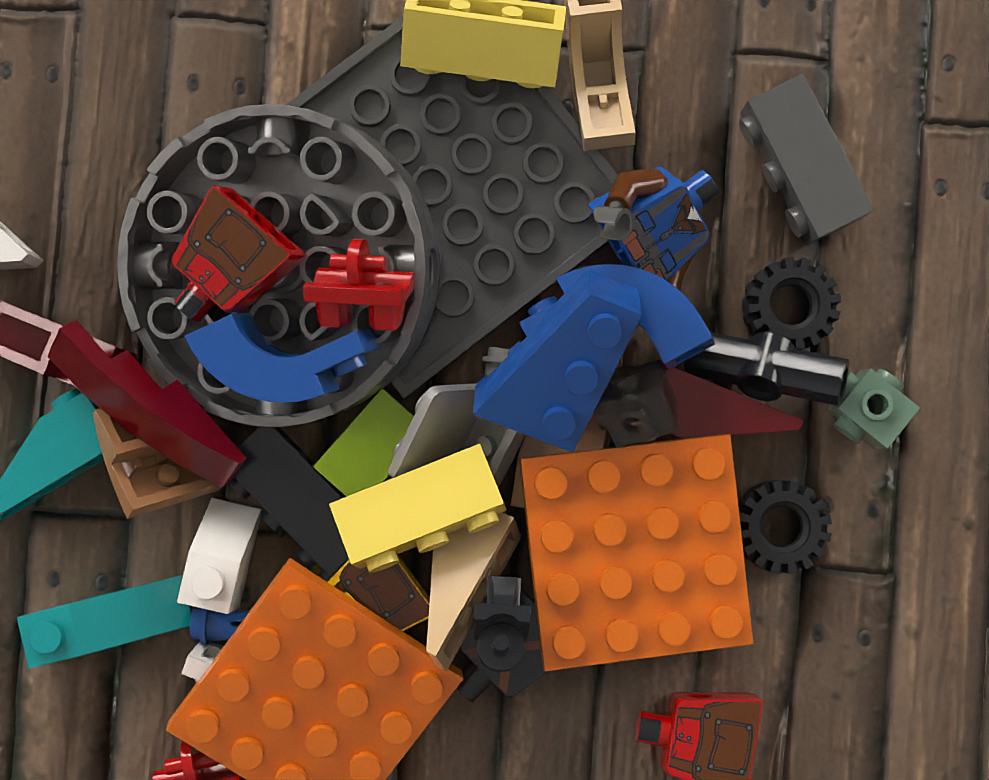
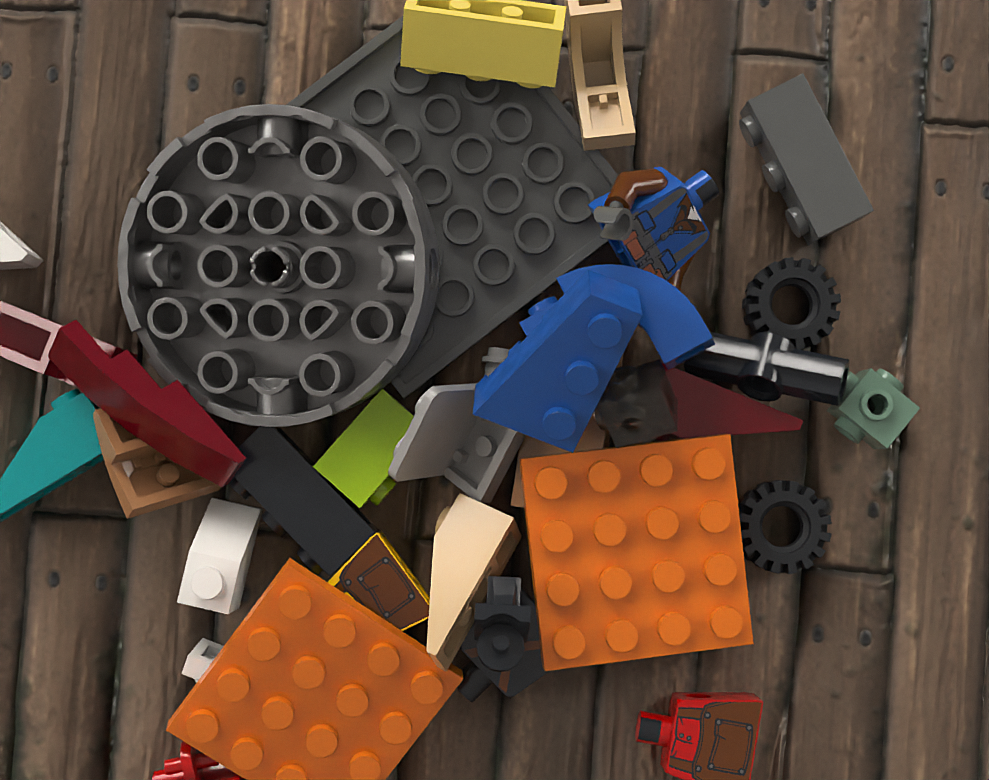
teal slope [17,575,193,669] -> none
torso [172,185,307,322] -> none
blue arch [184,313,379,403] -> none
blue pin [190,608,251,645] -> none
red hips [303,239,415,331] -> none
light yellow brick [329,444,507,573] -> none

